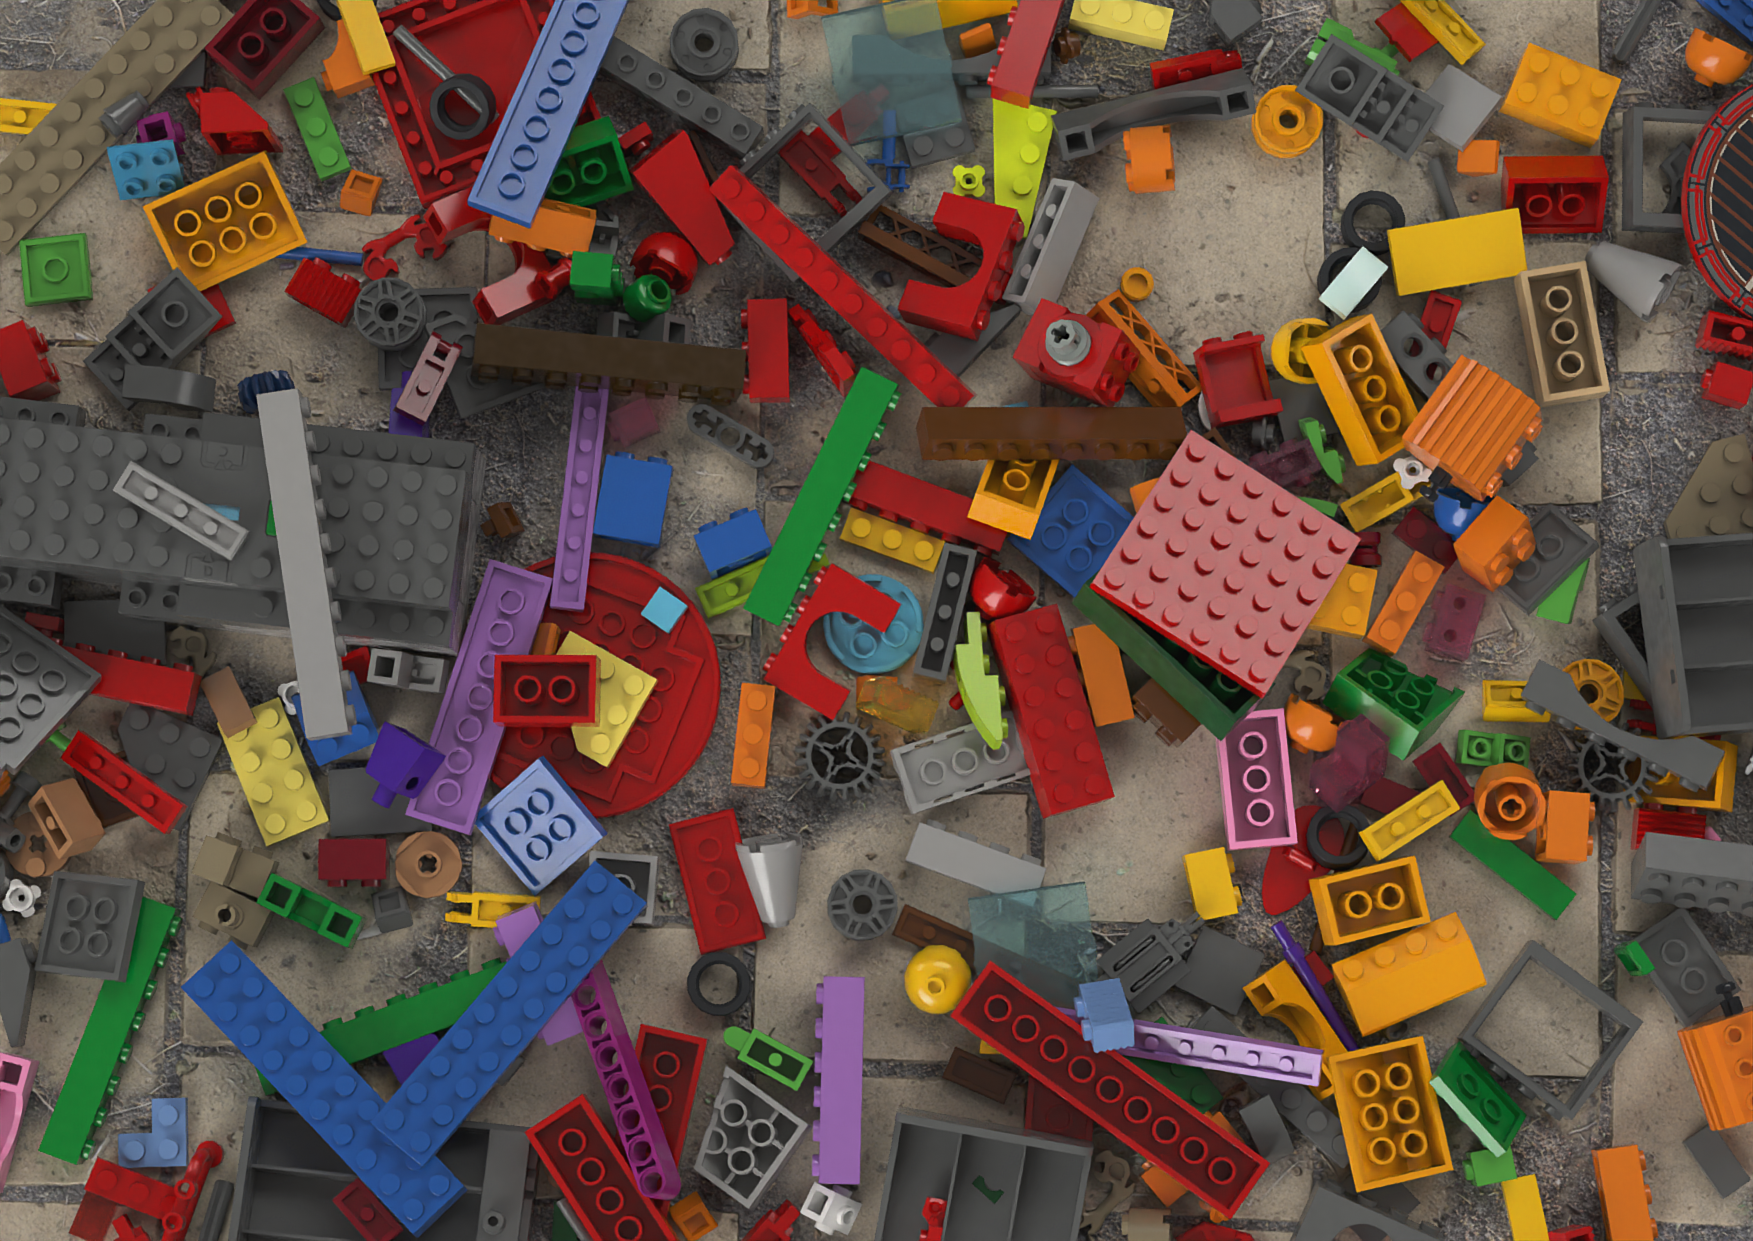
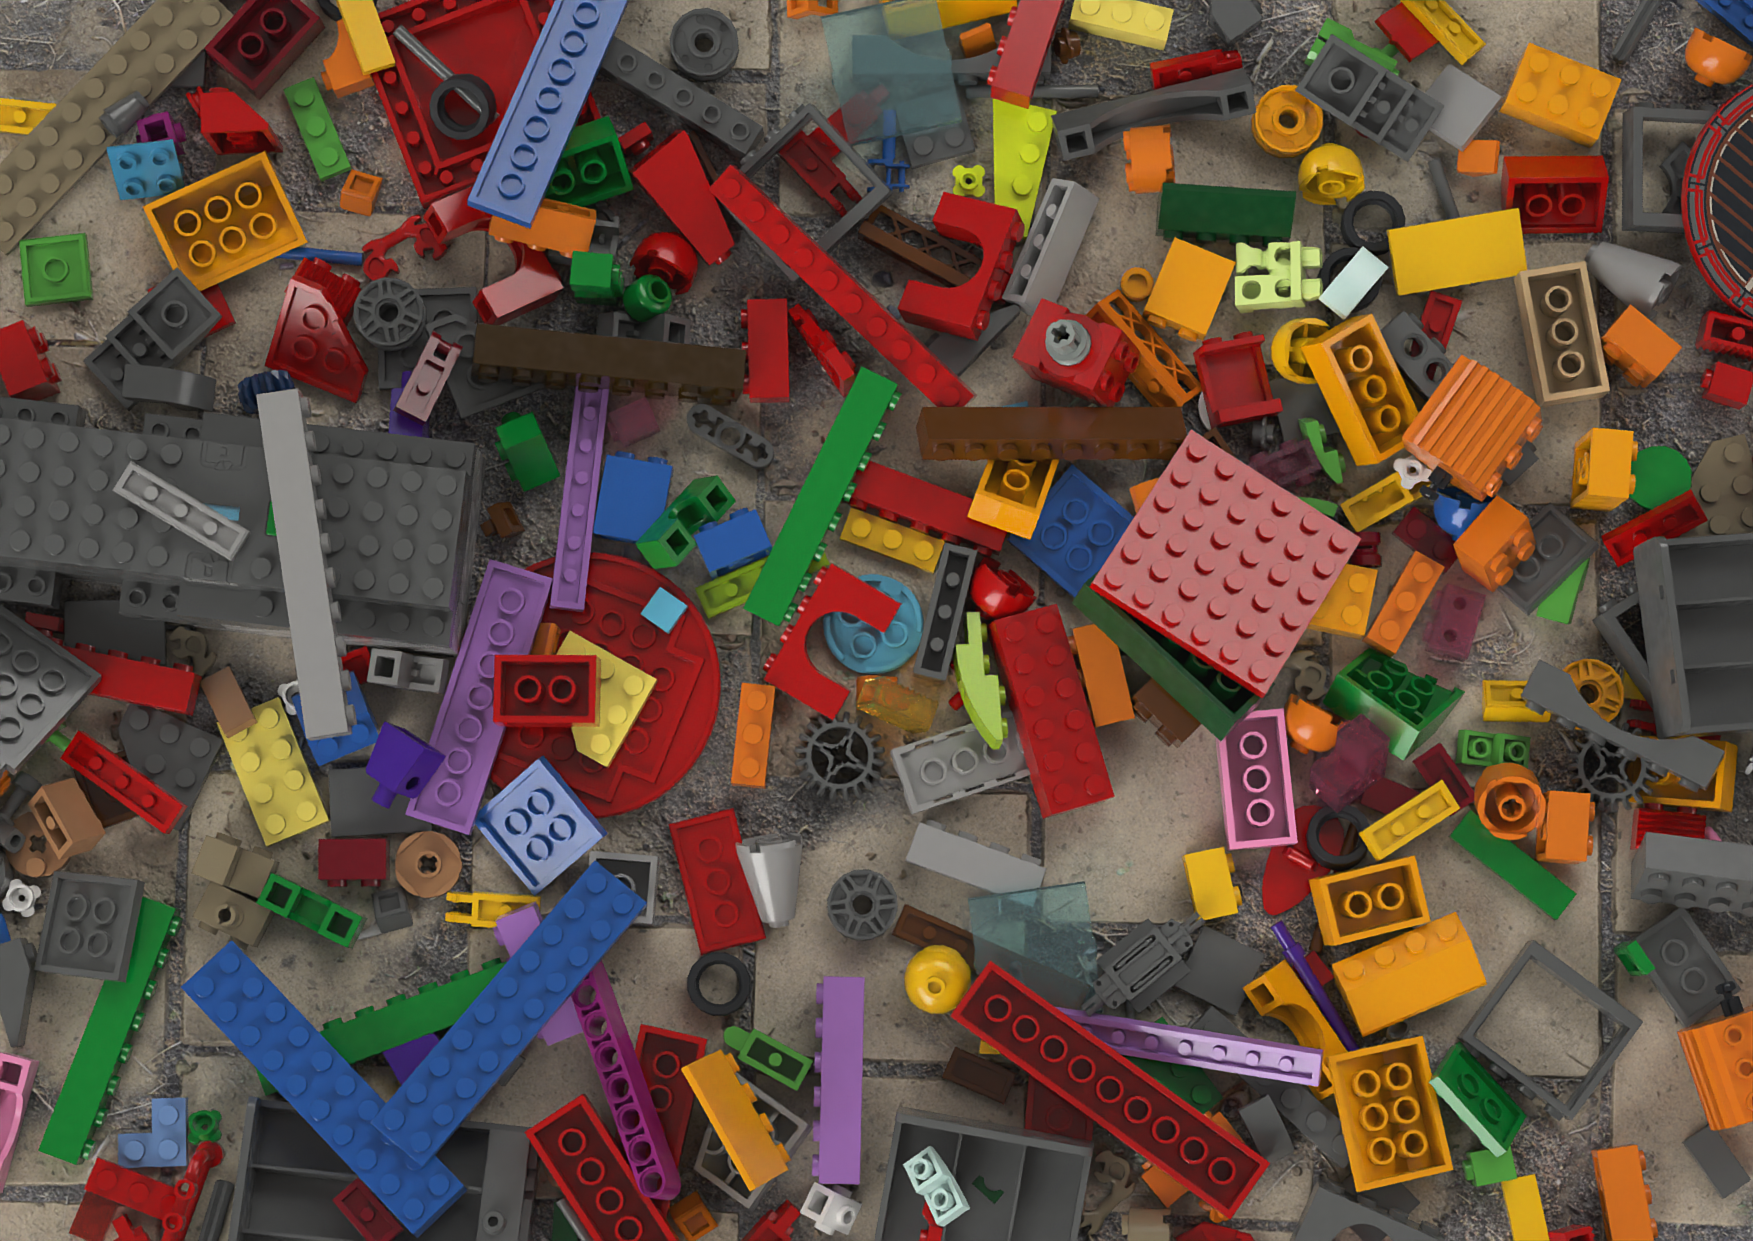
red bush [535,257,572,299] -> none
medium blue brick [1074,978,1135,1053] -> none
none -> green plate [188,1110,222,1145]
none -> red plate [264,275,369,403]
none -> green brick [495,412,560,492]
none -> green arch [635,475,736,569]
none -> light orange slope [681,1049,791,1191]
none -> light aqua slope [903,1146,970,1227]
none -> light orange brick [1142,237,1236,342]
none -> dark green slope [1156,183,1296,248]
none -> yellowish green hips [1235,241,1323,313]
none -> yellow cylinder [1298,143,1365,205]
none -> light orange brick [1570,427,1638,512]
none -> orange brick [1600,304,1682,388]
none -> red plate [1601,489,1708,567]
none -> green tile [1629,446,1692,511]

